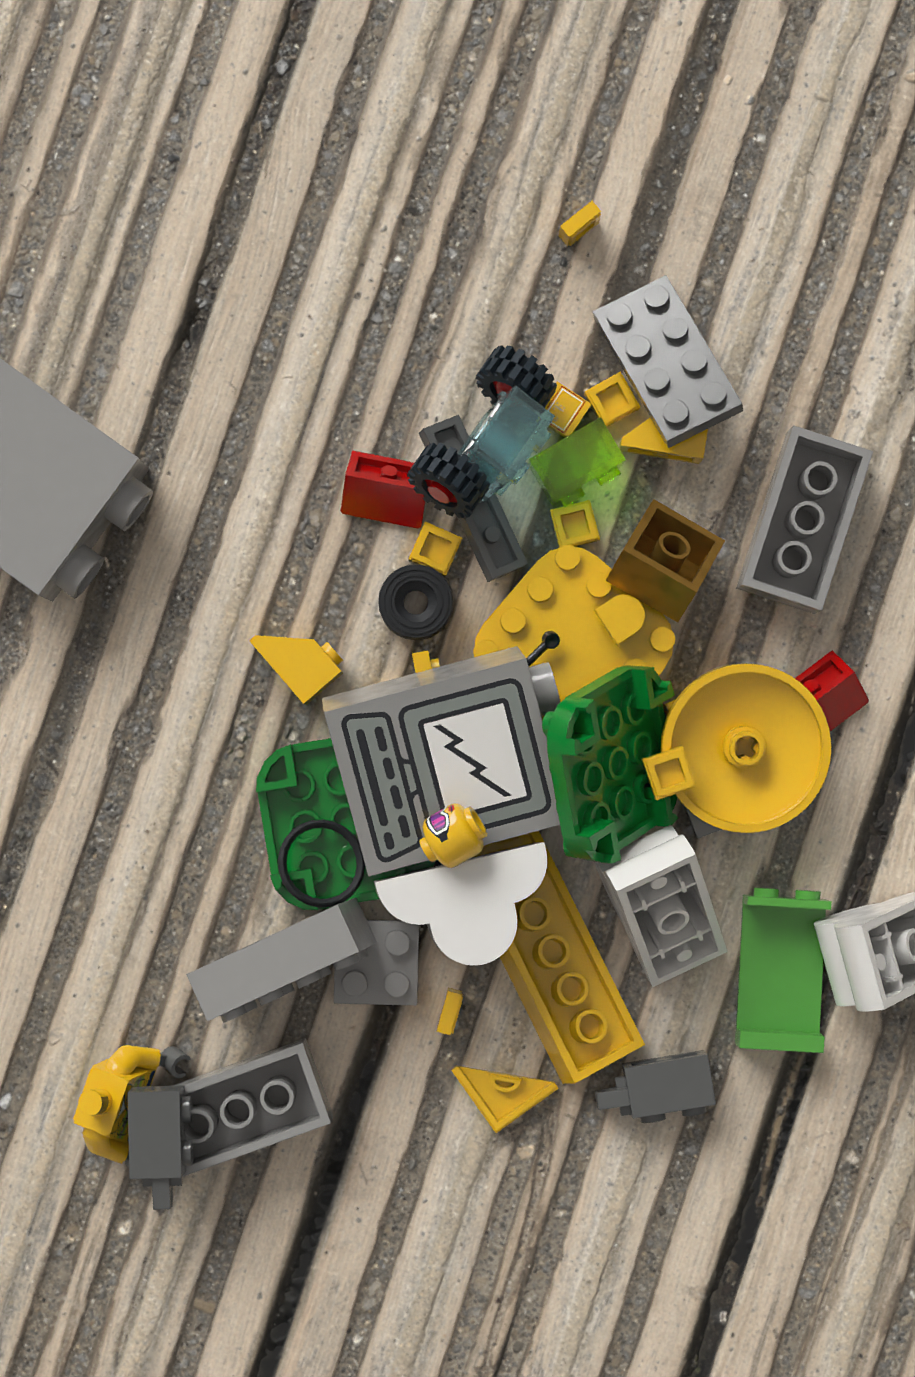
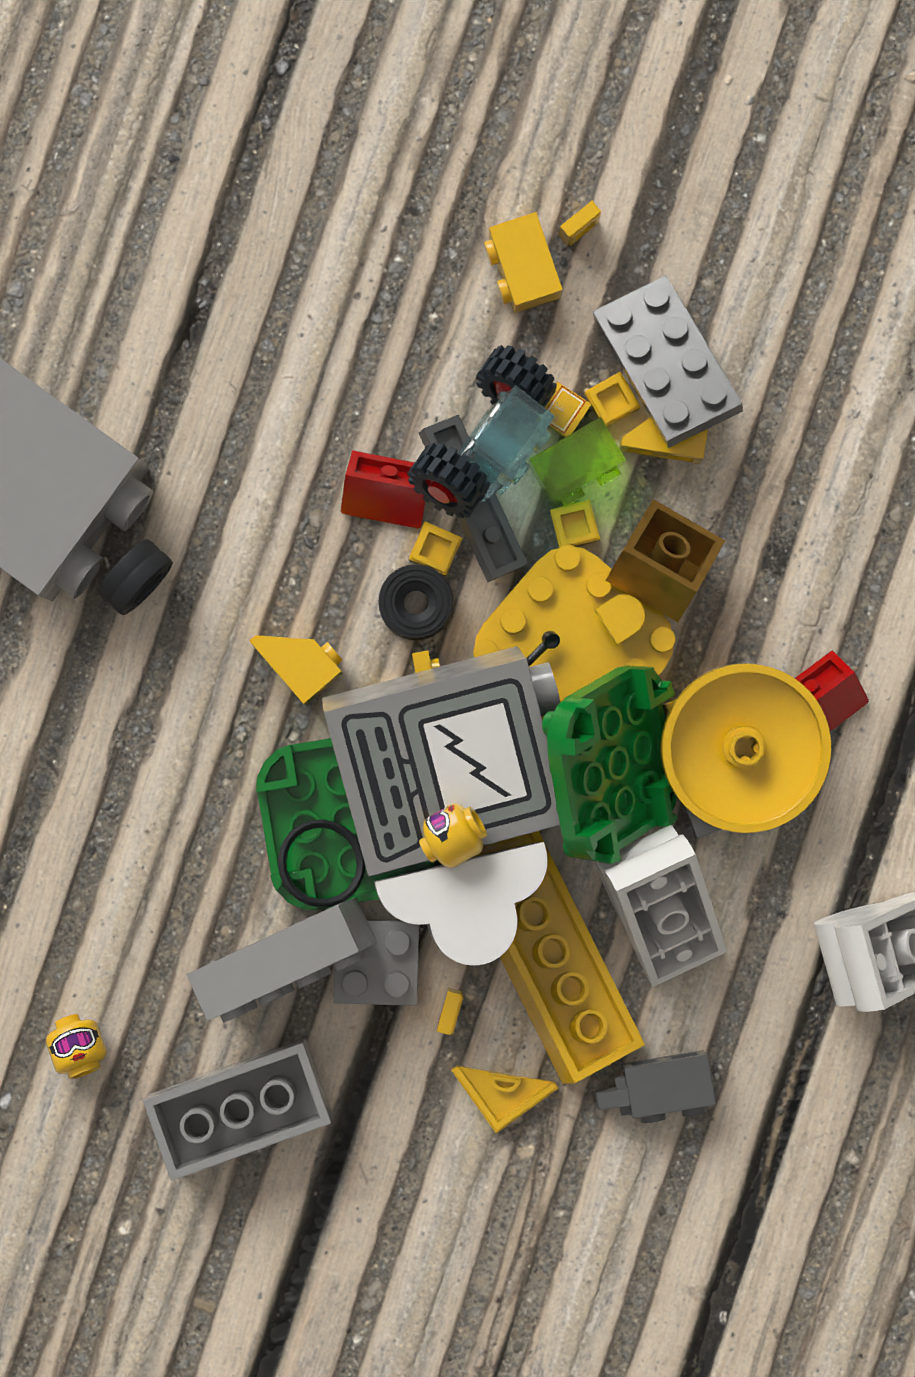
yellow torso [73,1045,191,1168] -> none
dark grey hinge [128,1085,193,1210] -> none
yellow tile [642,746,697,800] -> none
bright green panel [735,887,832,1053] -> none
light grey brick [736,425,873,614] -> none
none -> yellow head [46,1014,107,1079]
none -> black tyre [98,539,173,615]
none -> yellow brick [483,212,563,314]

